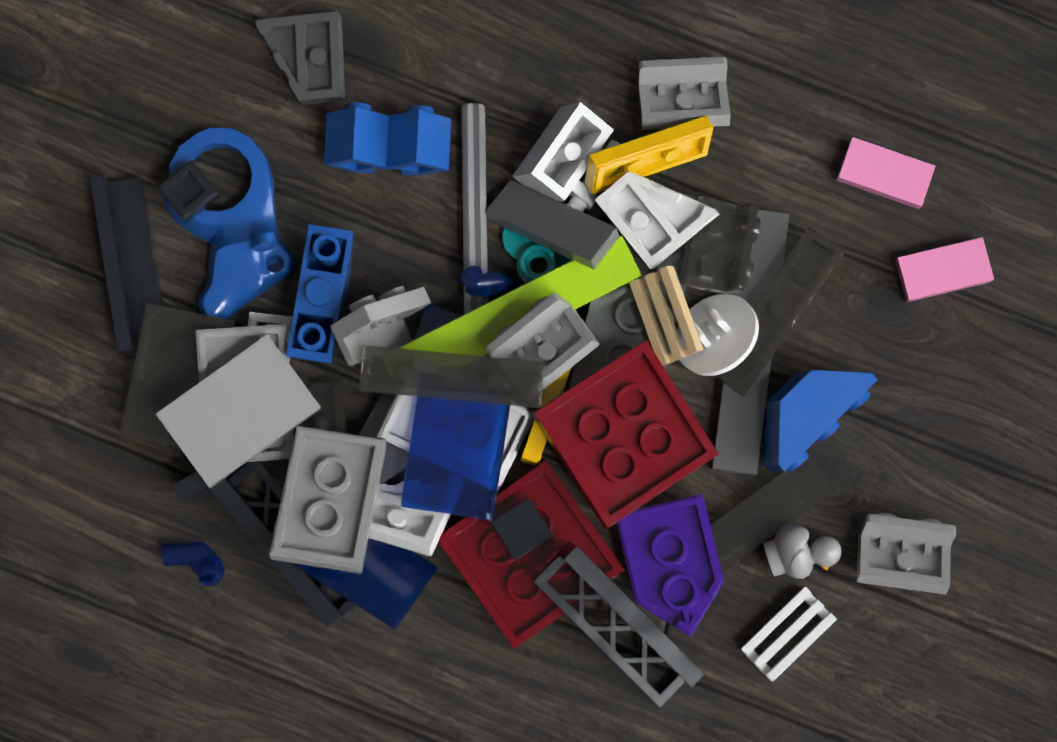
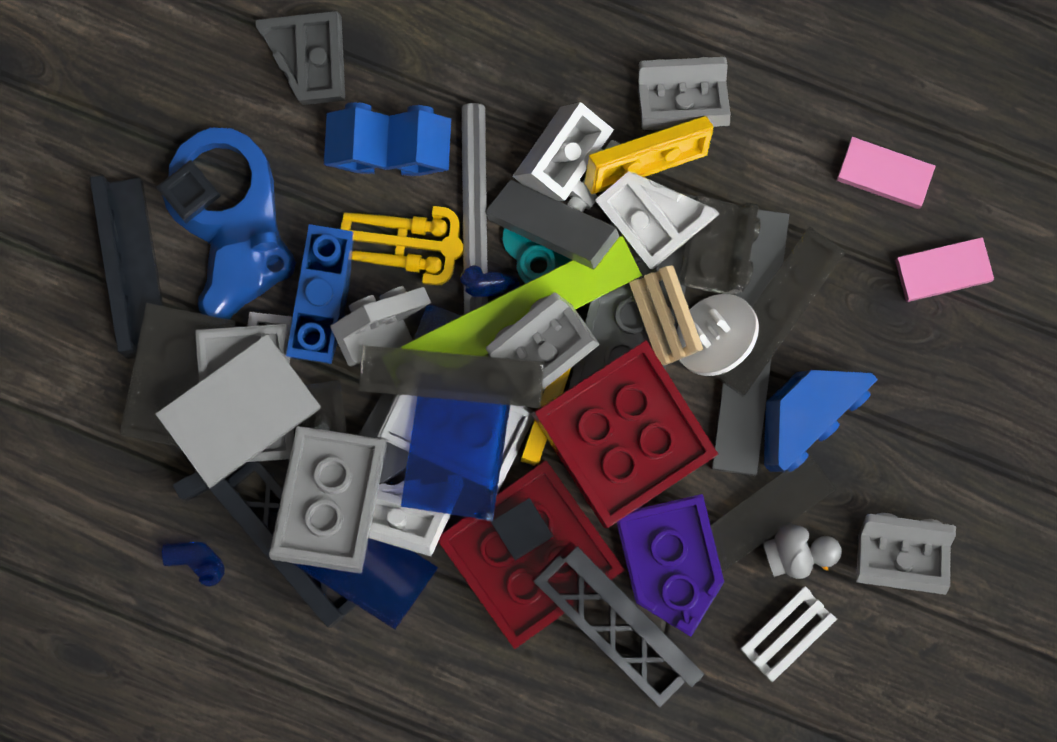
none -> yellow piece [340,206,463,285]

